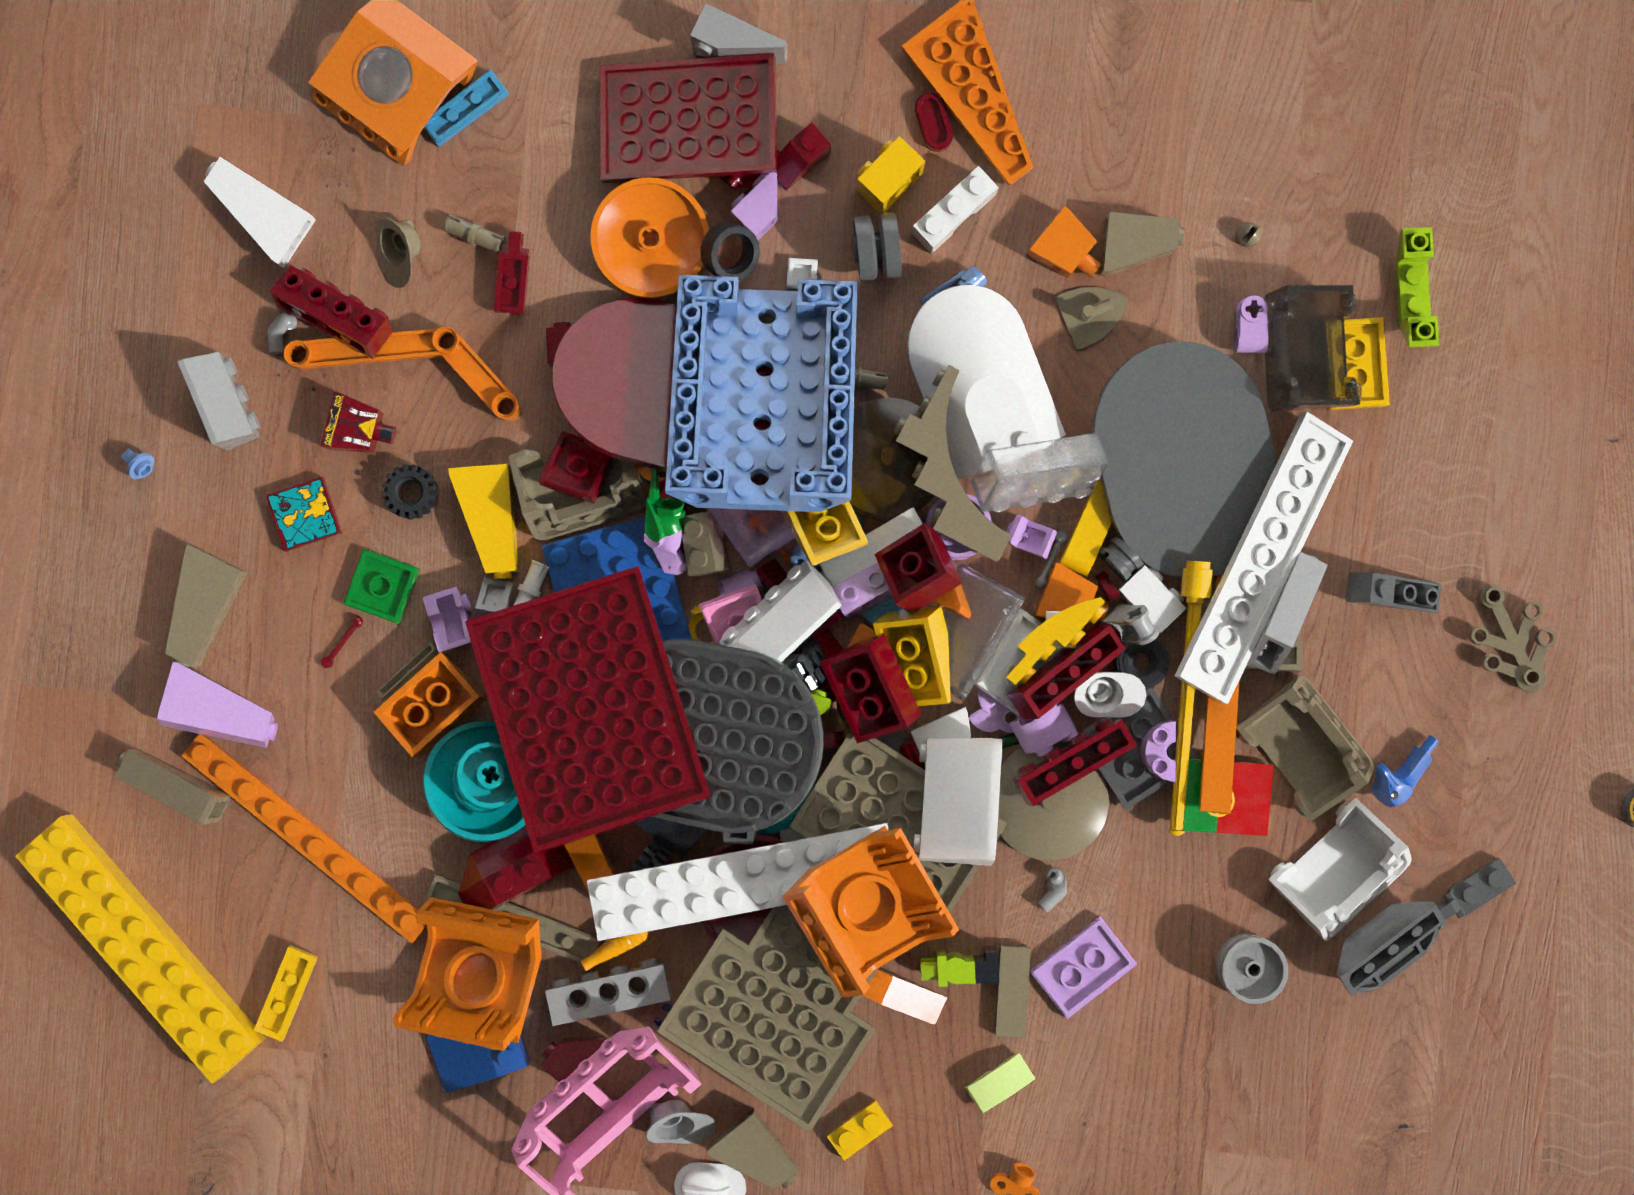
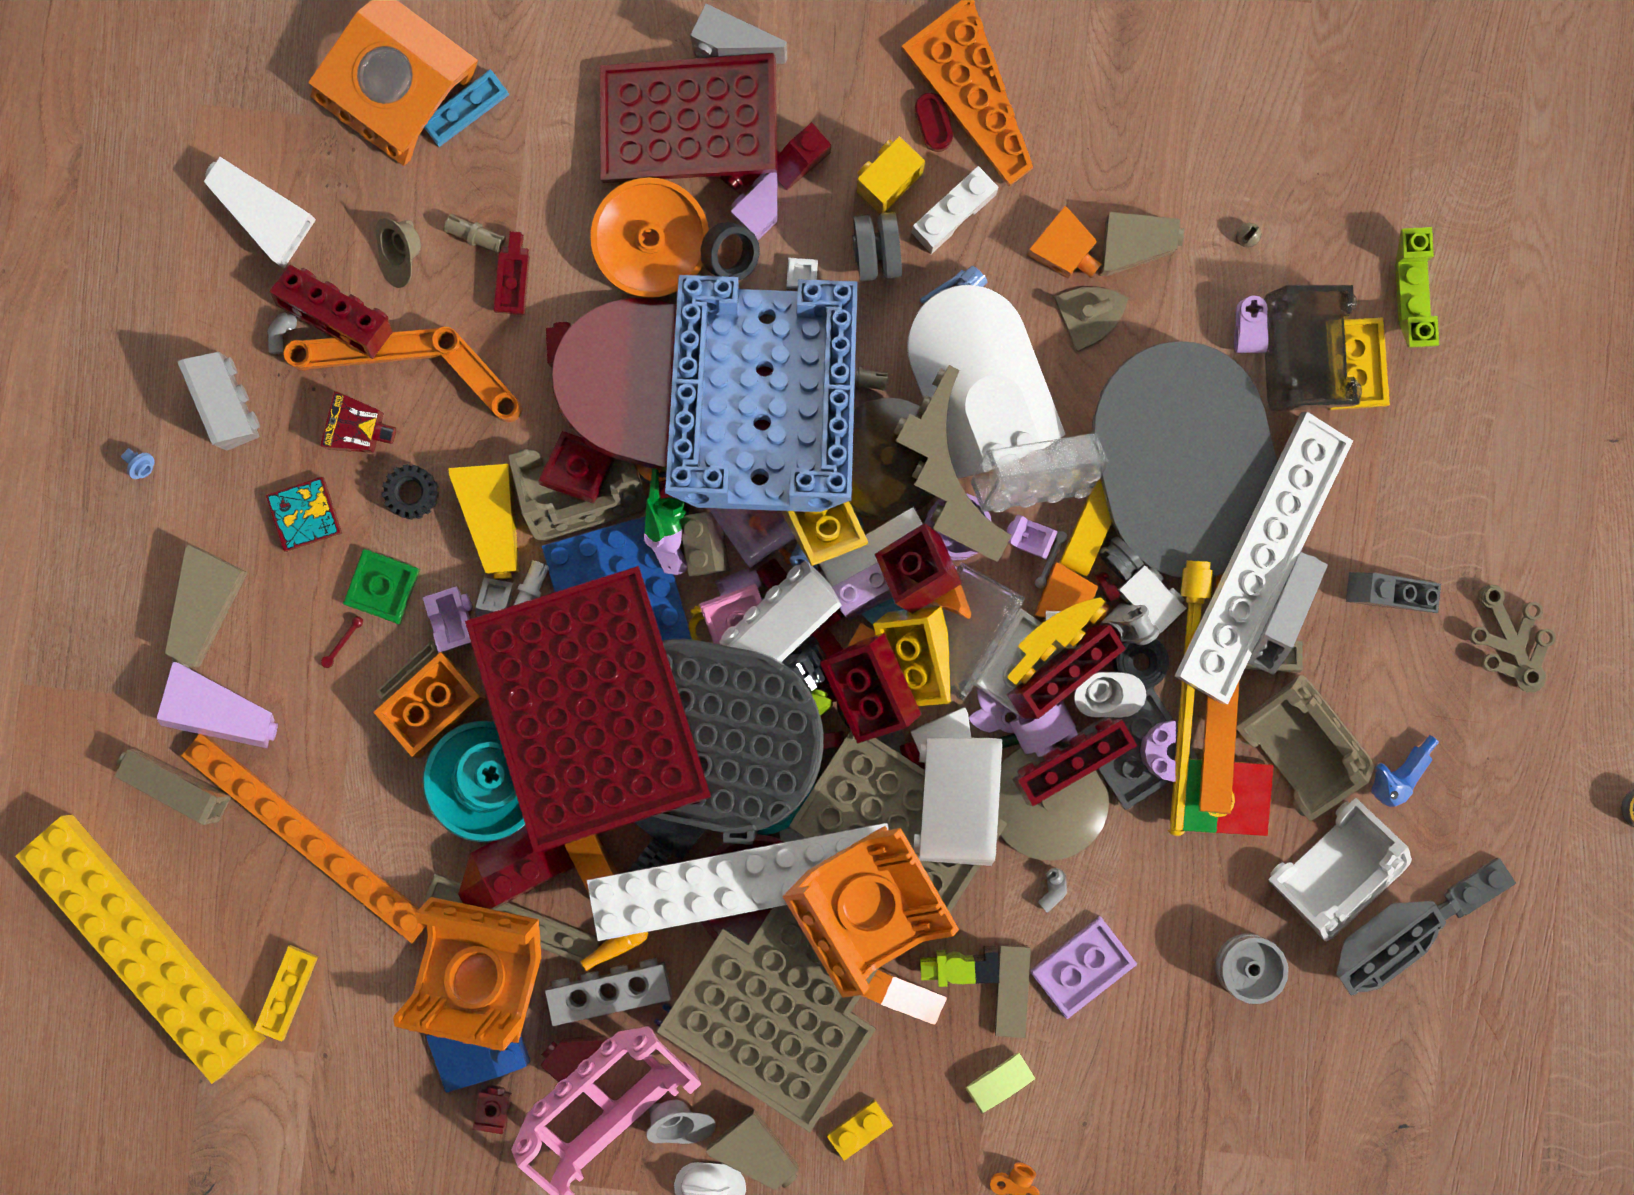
none -> dark red brick [472,1085,512,1134]

